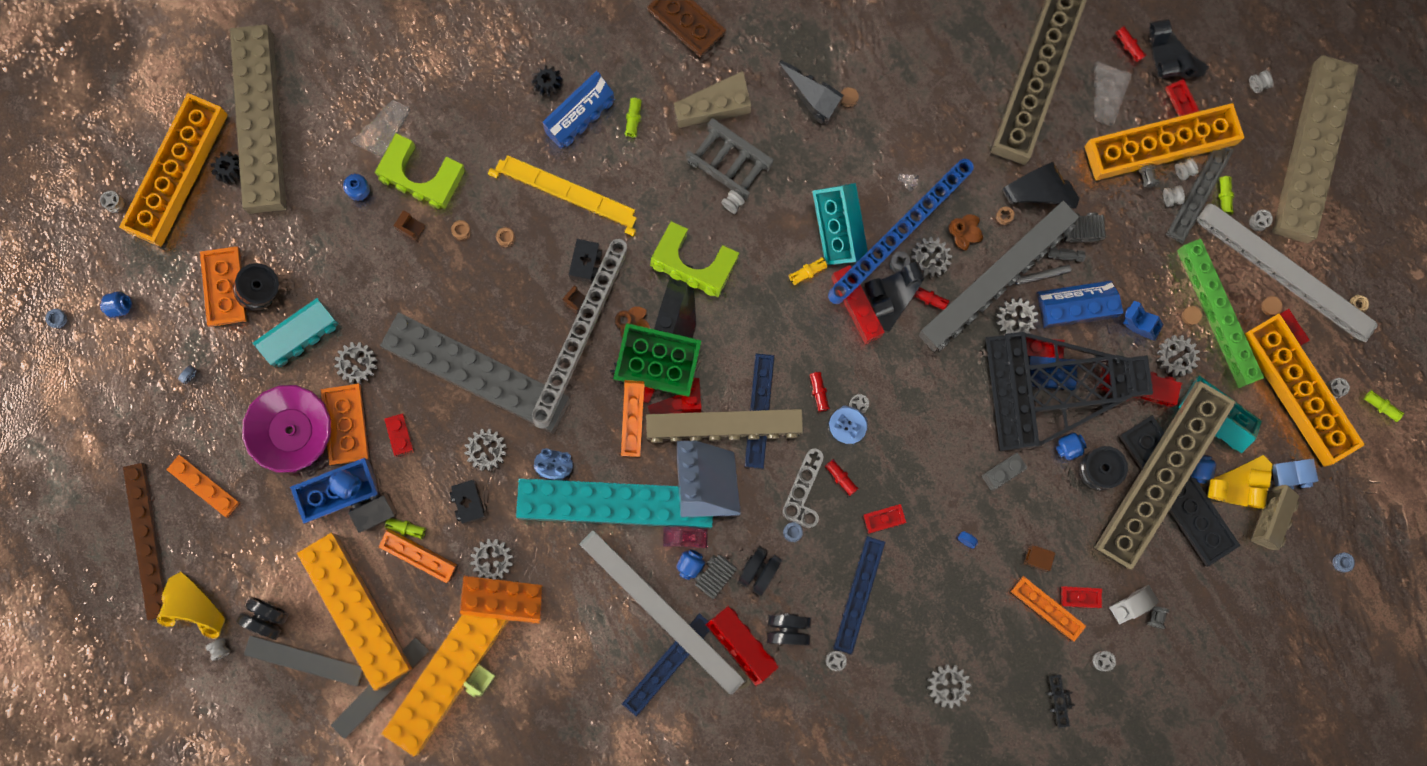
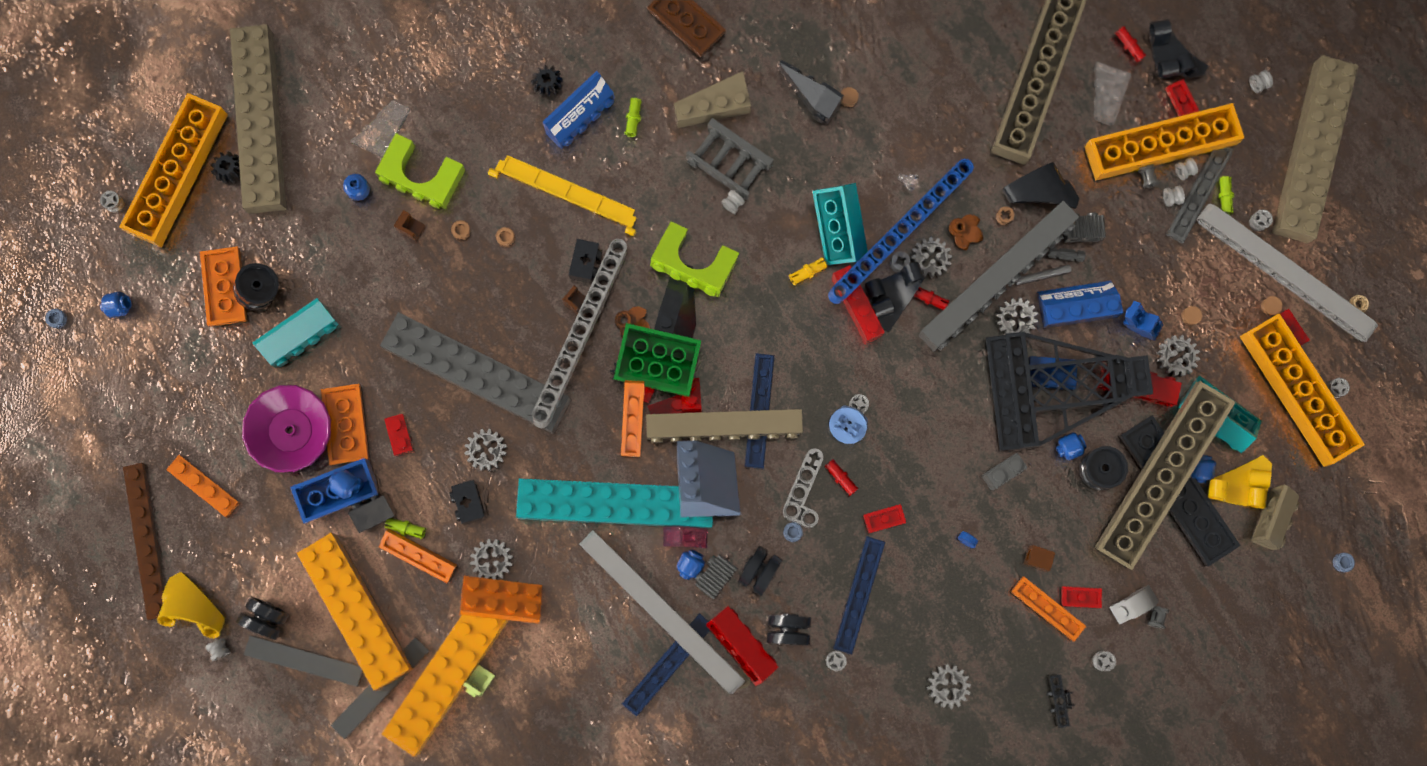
sand blue tile [178,365,197,384] -> none
light grey gear [334,342,377,384] -> none
medium blue plate [534,448,573,481] -> none
red pin [809,372,830,412] -> none
red plate [1026,338,1065,359] -> none
bright green brick [1177,239,1264,388] -> none
medium blue brick [1272,459,1319,489] -> none
lime pin [1364,390,1404,422] -> none

